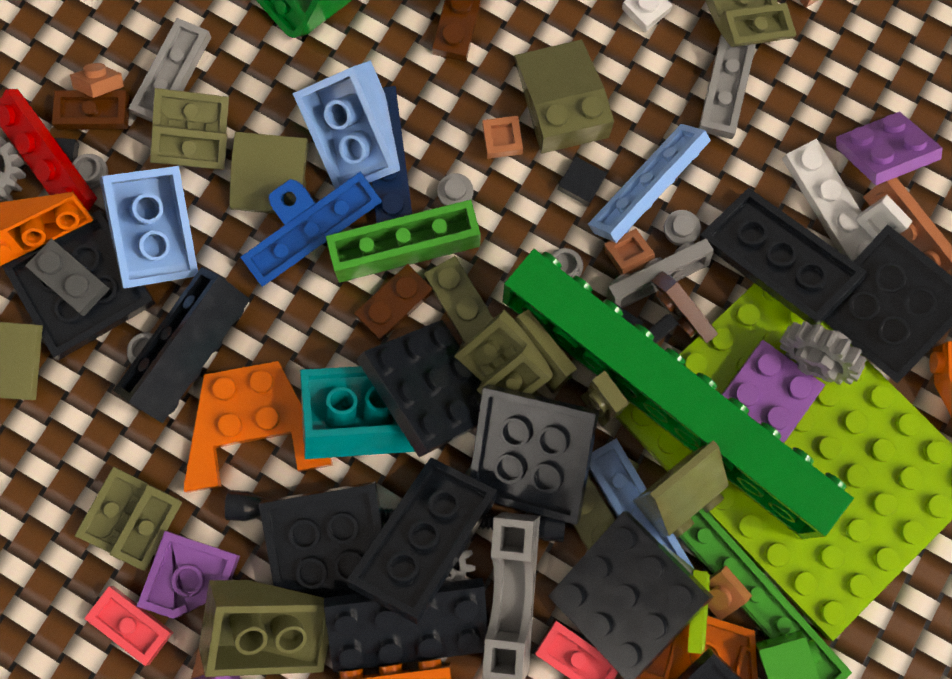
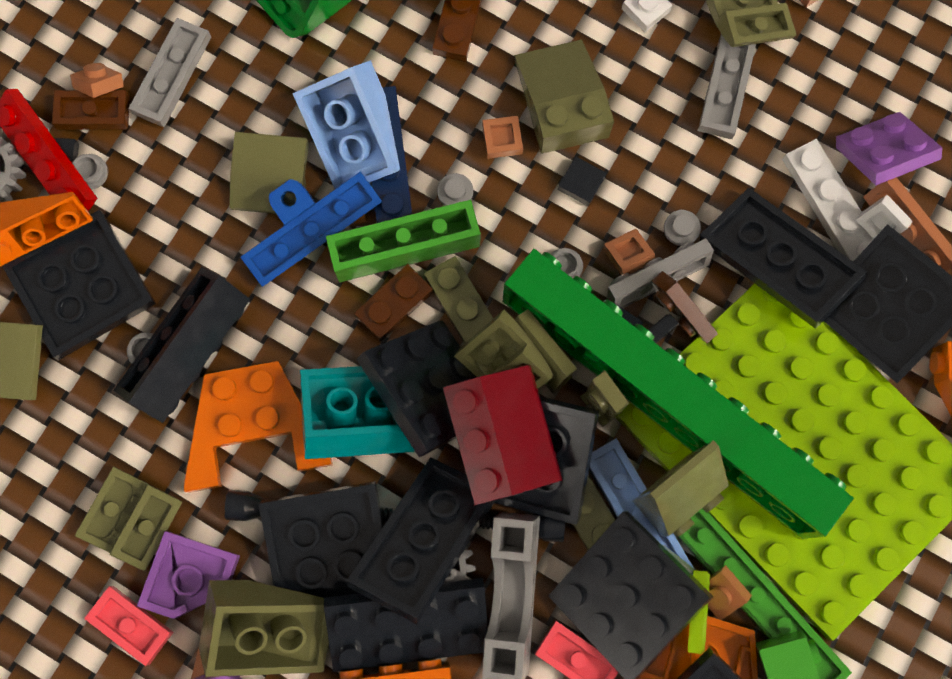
dark grey plate [25,238,110,316] -> none
light blue slope [100,166,198,289] -> none
olive slope [150,88,229,170] -> none
light blue plate [588,124,711,243] -> none
medium lavender plate [722,340,825,443] -> none
light grey gear [780,321,866,385] -> none
none -> dark red slope [443,365,563,505]

